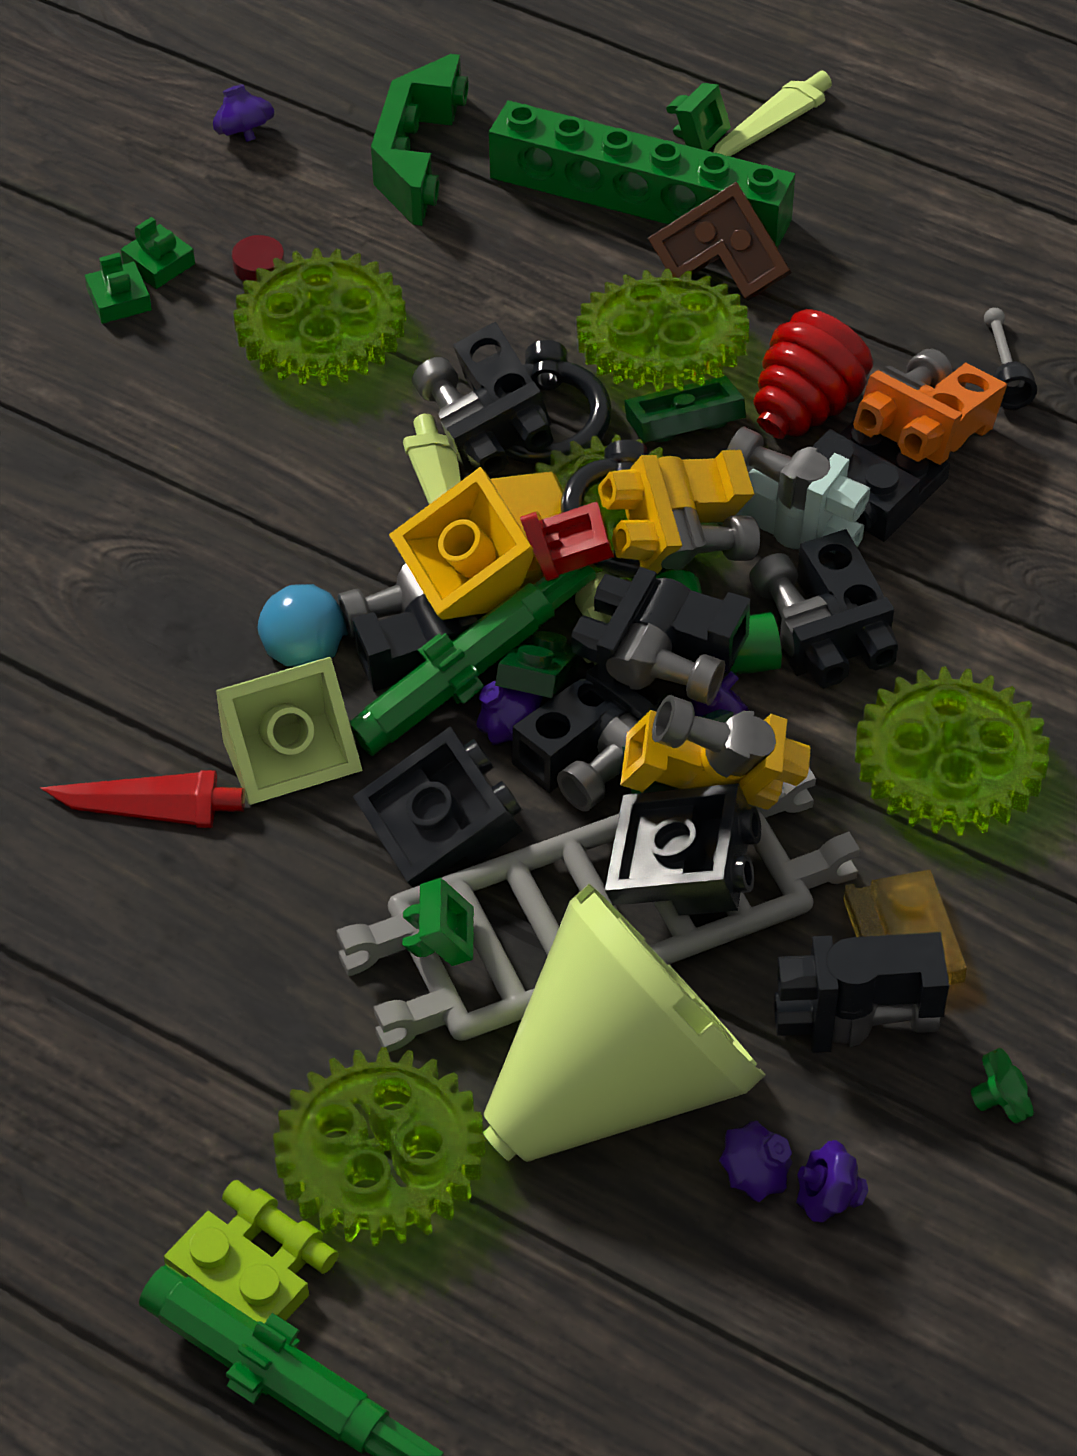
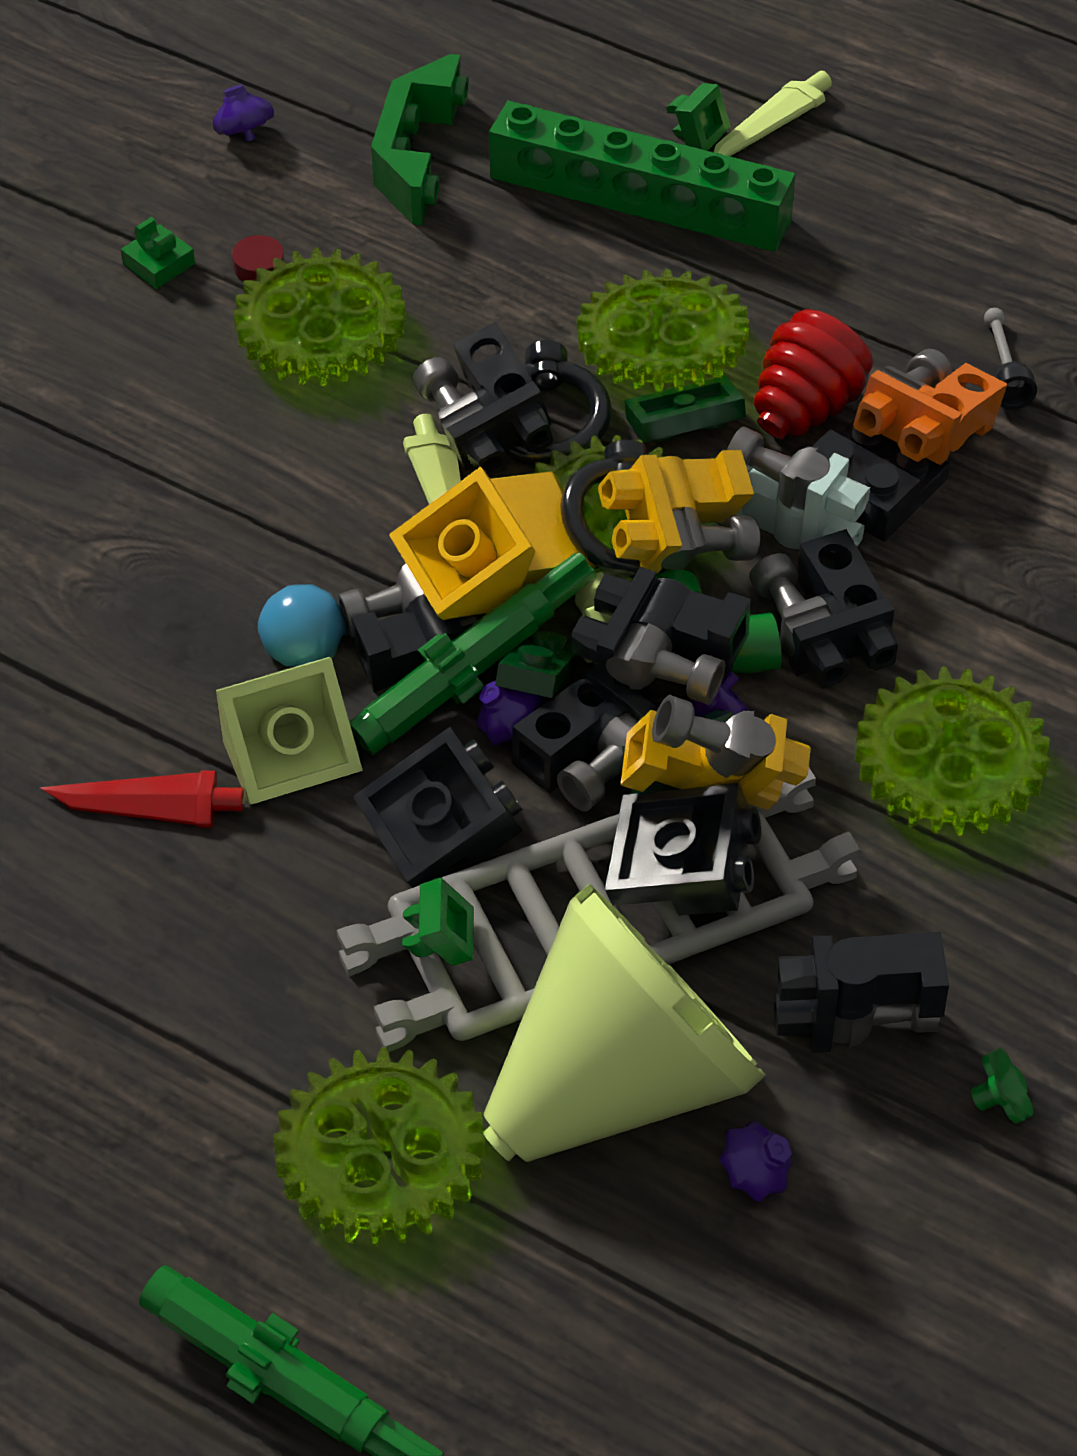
green tile [85,253,152,324] -> none
lime plate [163,1180,338,1324] -> none
red tile [520,501,614,581] -> none
reddish brown plate [648,182,792,301] -> none
dark purple piece [796,1140,869,1222] -> none
clear yellow plate [843,869,967,985] -> none

